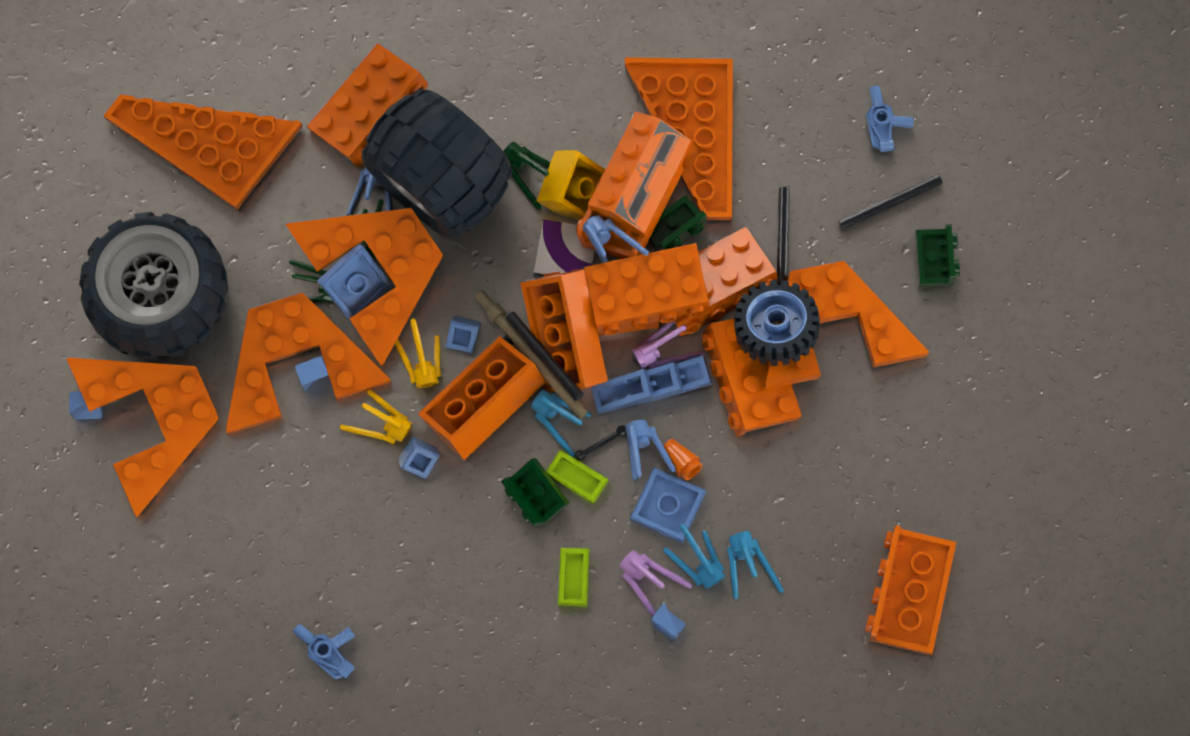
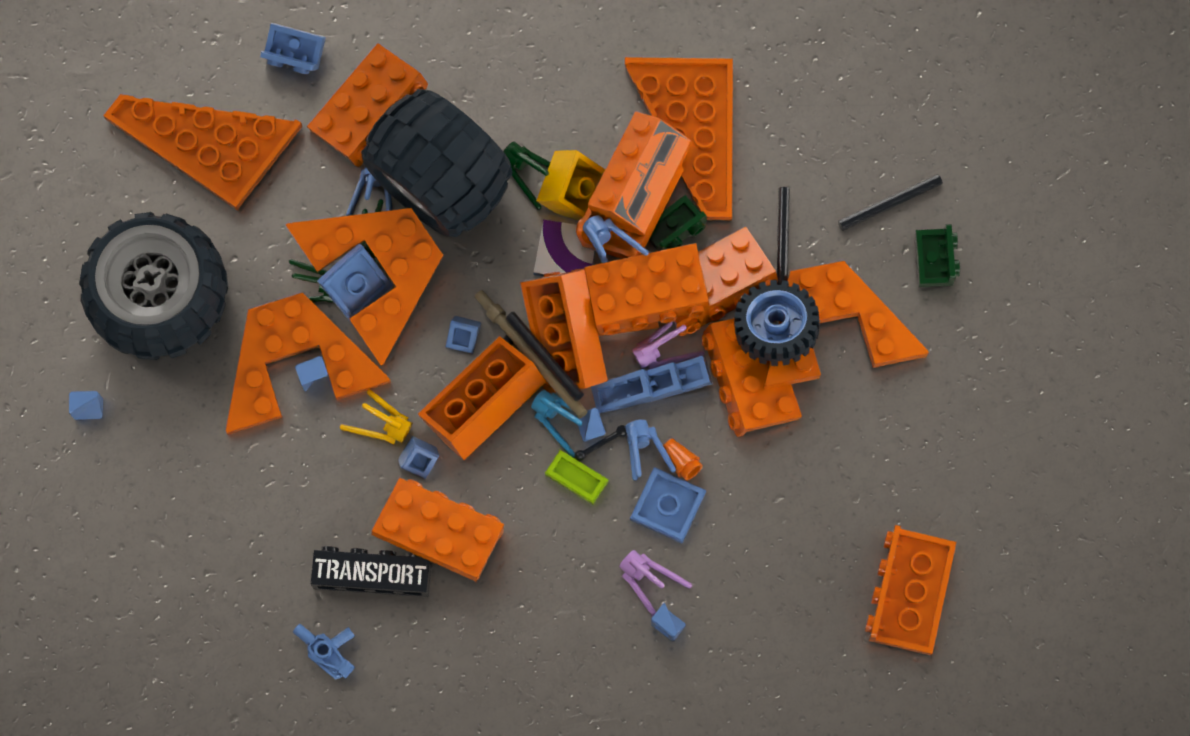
orange wing [66,358,219,517] -> none
yellow plant [395,318,442,389] -> none
dark green bracket [501,458,570,527] -> none
lime tile [558,547,589,607] -> none
dark azure plant [663,524,725,589] -> none
dark azure plant [727,531,784,599] -> none
medium blue piece [866,86,914,153] -> none
none -> medium blue bracket [260,23,326,74]
none -> black brick [310,546,432,597]
none -> orange bracket [372,477,504,582]
none -> medium blue slope [575,408,606,442]

